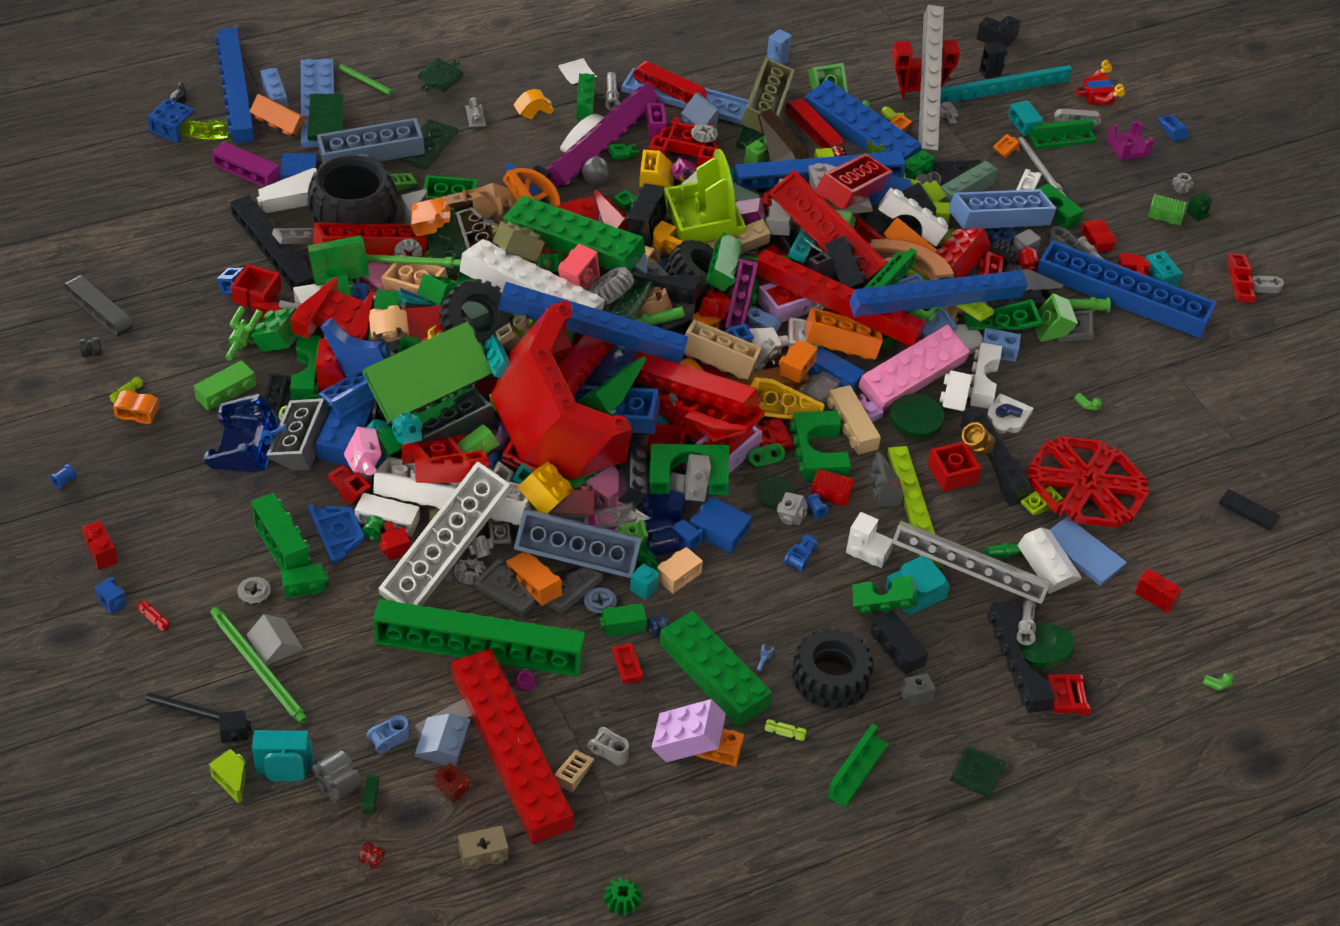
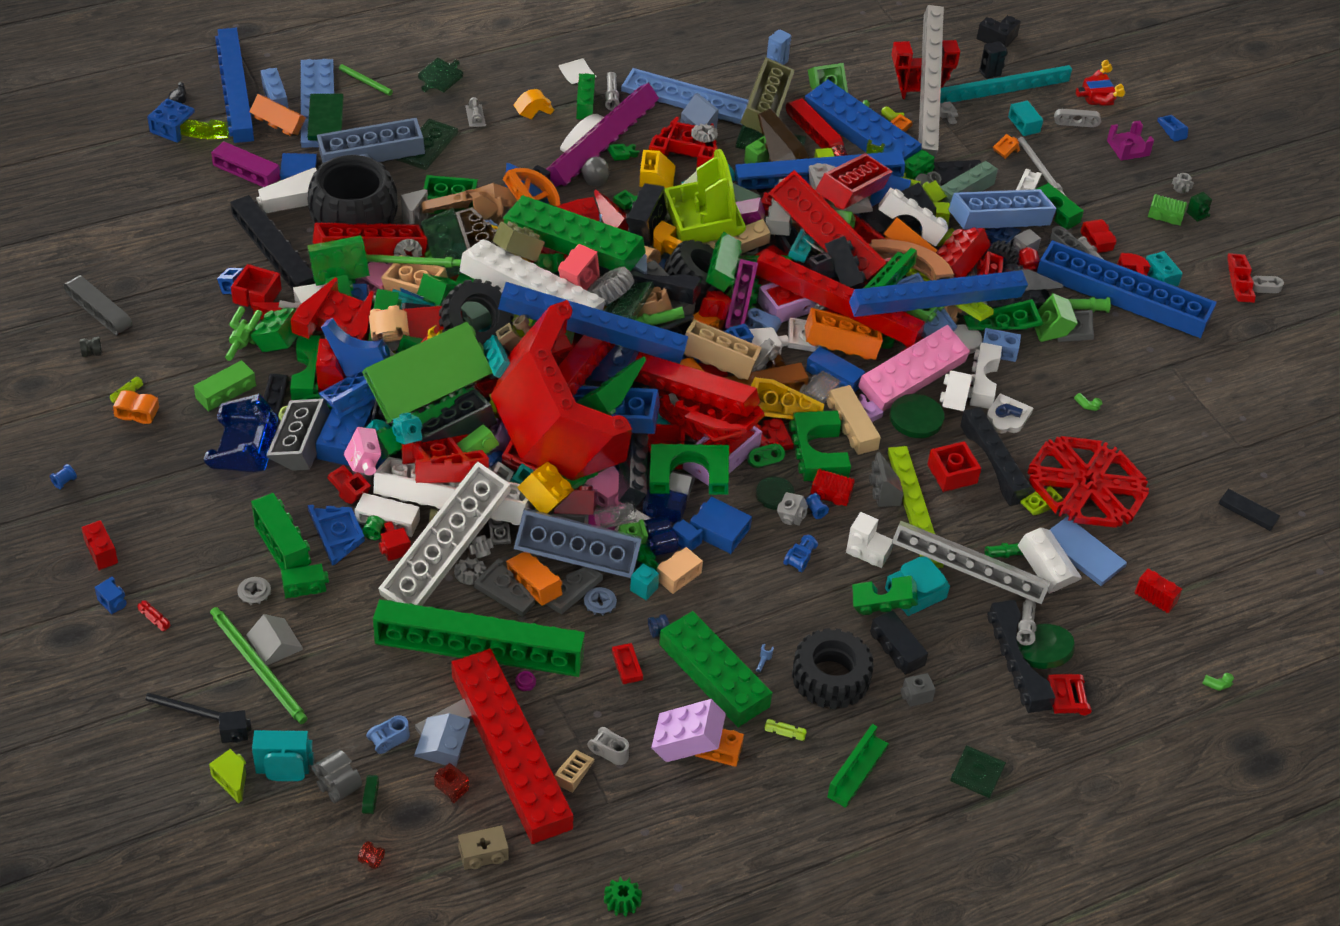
blue hand [261,424,287,445] -> none
light grey tile [272,228,314,244] -> none
bright green slope [390,173,418,192] -> none
orange piece [411,197,450,236] -> none
green brick [599,604,647,638] -> none
red beam [633,61,707,104] -> none
magenta brick [646,103,667,139] -> none
magenta brick [670,157,697,182] -> none
light grey brick [683,454,711,501] -> none
orange brick [779,339,818,383] -> none
pearl gold wheel [962,422,995,455] -> none
green fence [1029,118,1097,150] -> none

